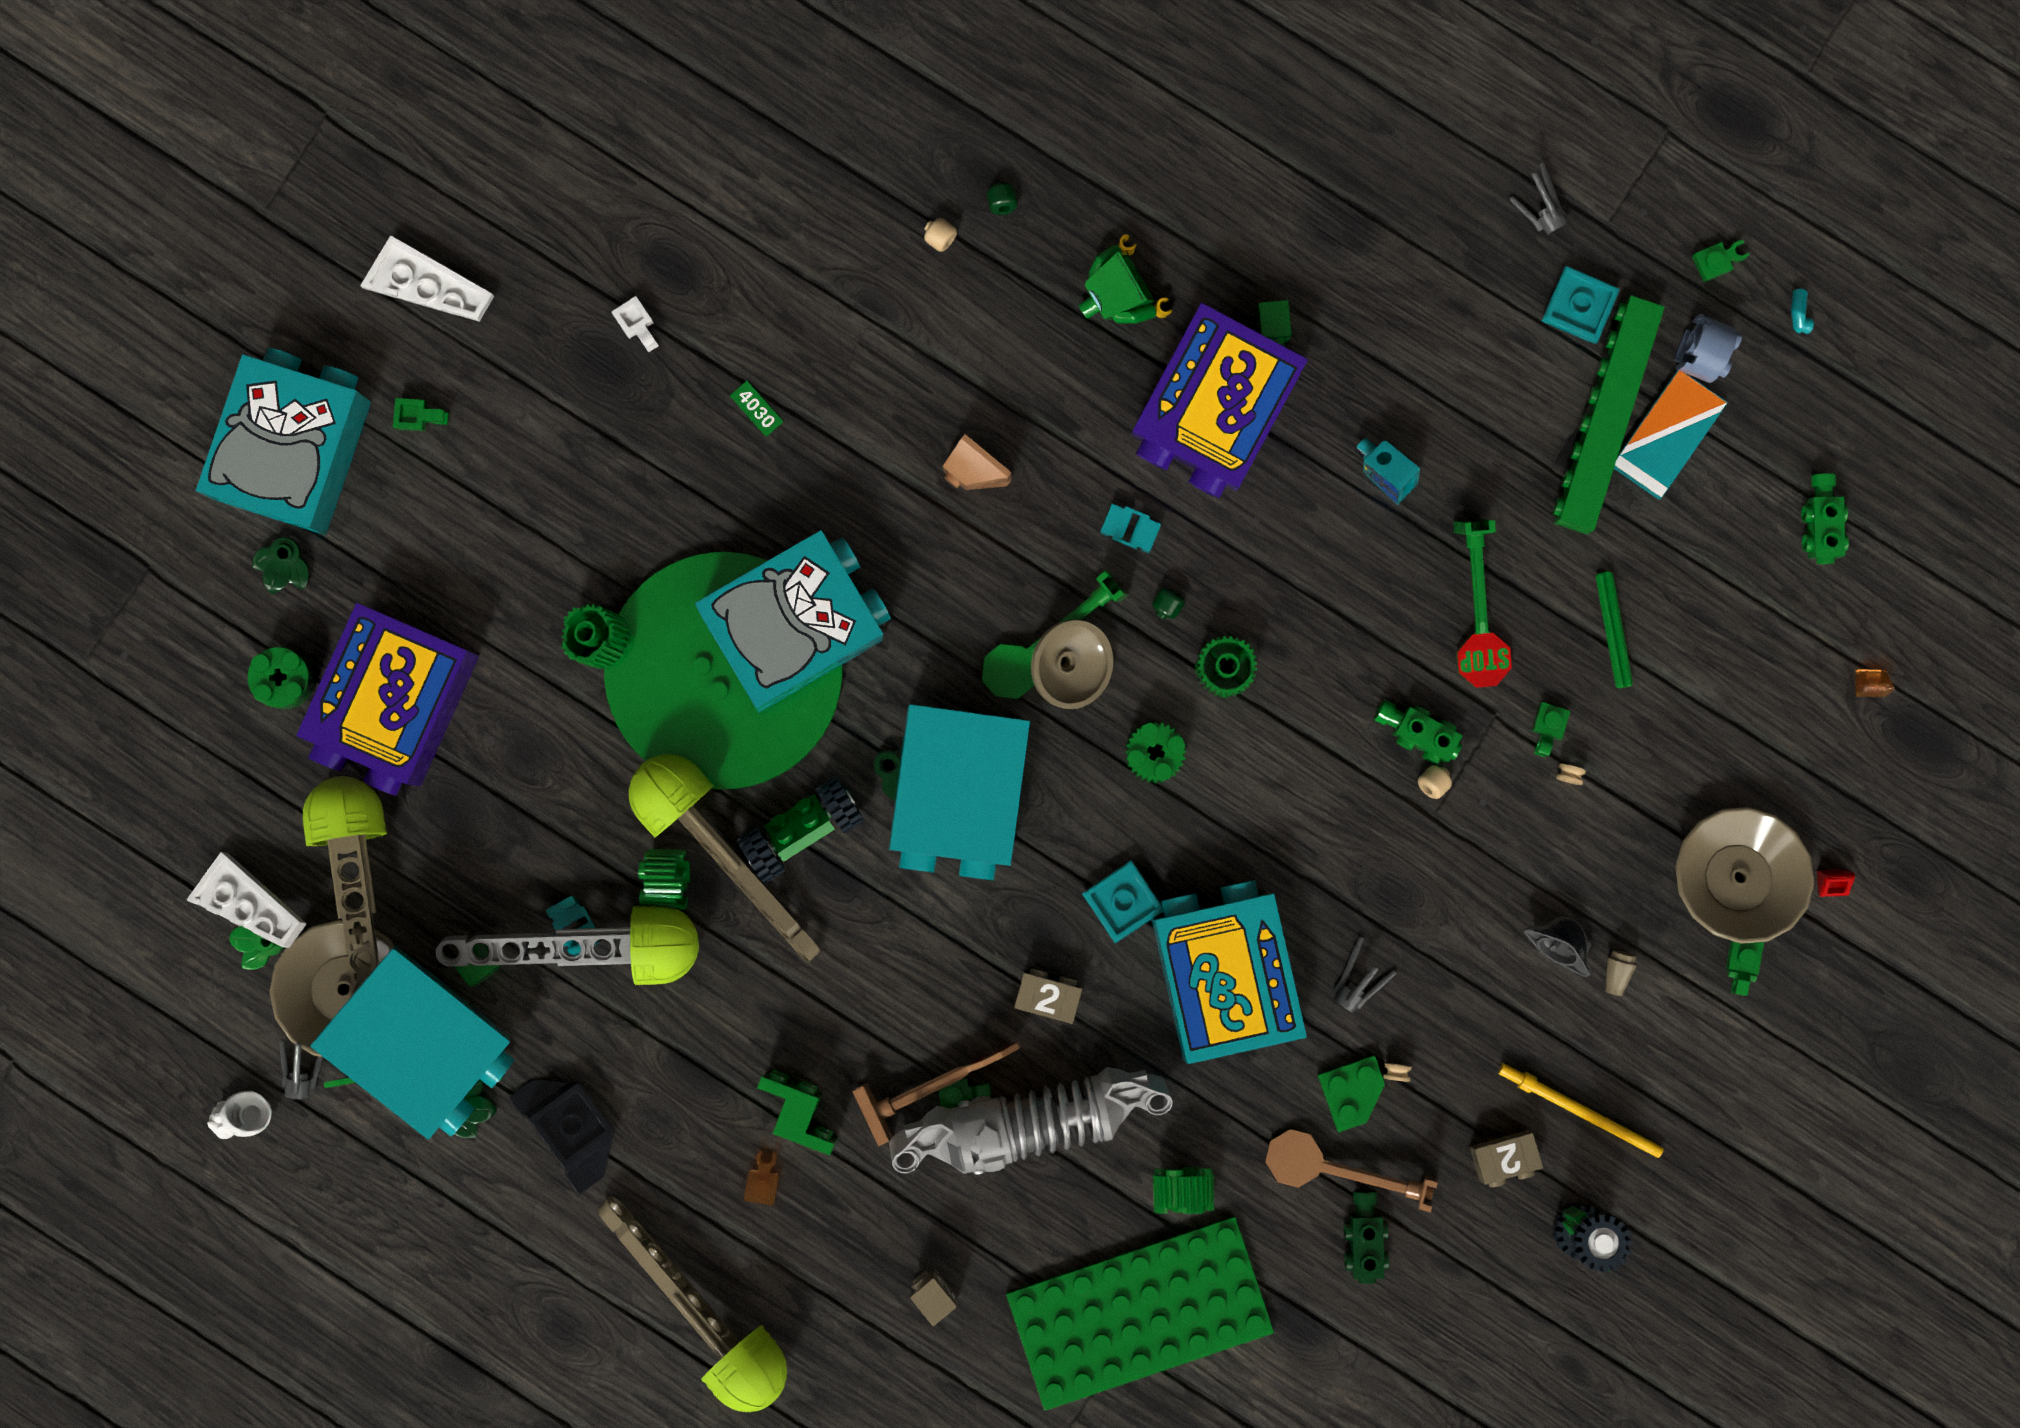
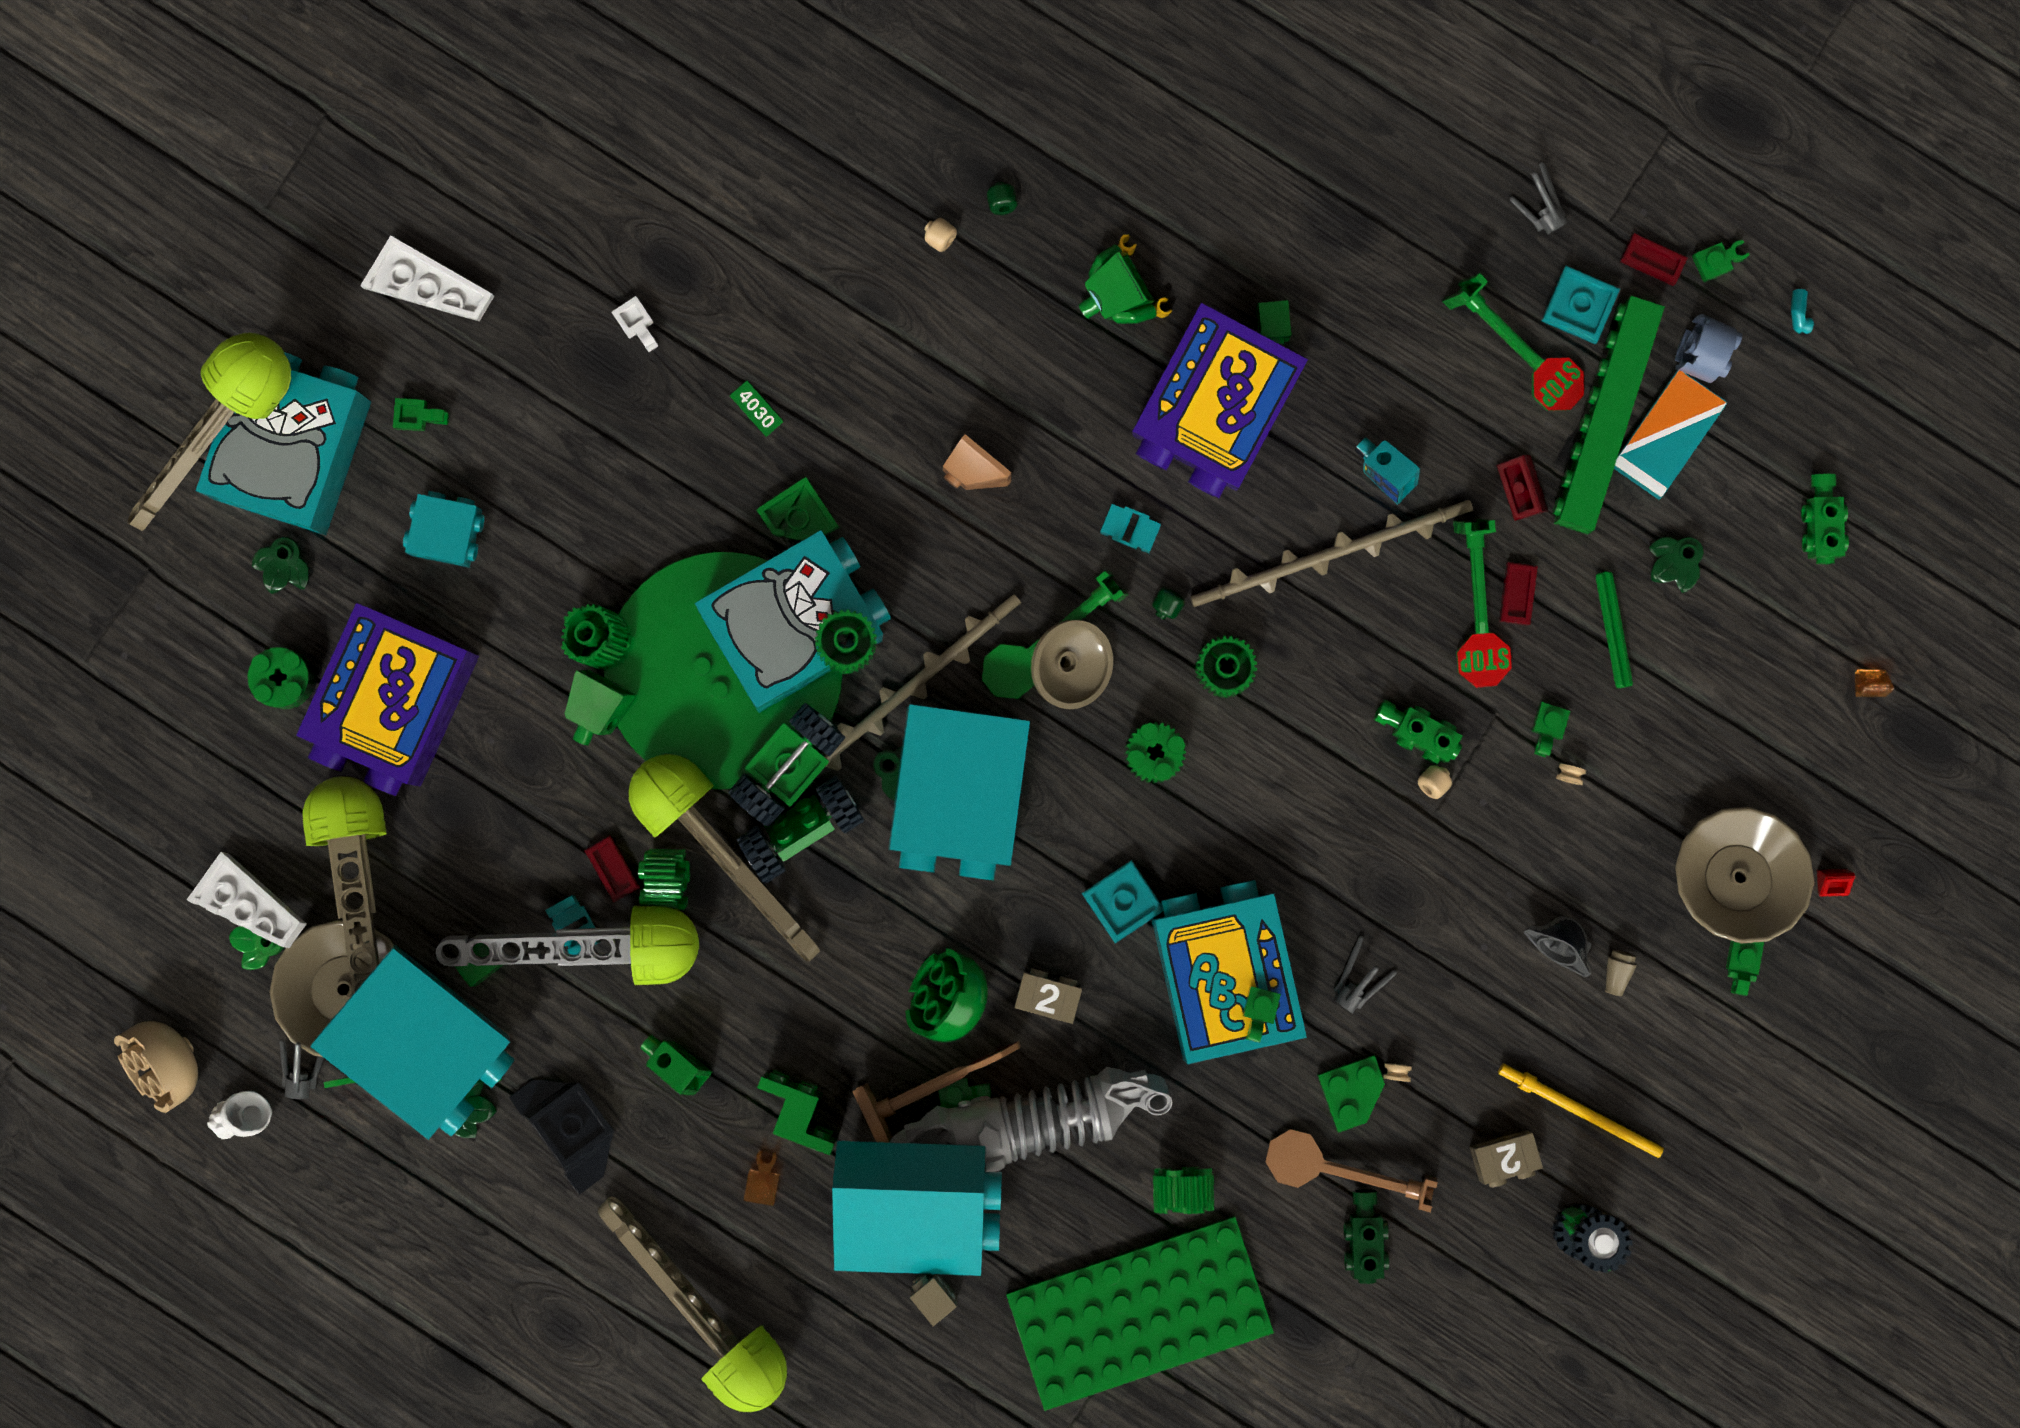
none -> tan cylinder [114,1021,198,1113]
none -> lime piece [127,333,291,531]
none -> teal brick [403,491,485,568]
none -> green torso [565,670,636,746]
none -> dark red tile [584,836,641,902]
none -> green torso [640,1035,713,1096]
none -> plate [728,703,846,827]
none -> green plate [756,477,839,541]
none -> green brick [815,609,877,674]
none -> dark tan plant [822,594,1021,771]
none -> teal brick [832,1141,1002,1276]
none -> green cylinder [905,948,988,1042]
none -> dark tan plant [1190,500,1473,607]
none -> green plate [1242,986,1281,1043]
none -> green piece [1442,273,1584,411]
none -> dark red slope [1497,455,1548,521]
none -> dark red tile [1499,562,1538,626]
none -> dark red tile [1620,233,1688,286]
none -> dark green plate [1649,537,1704,593]

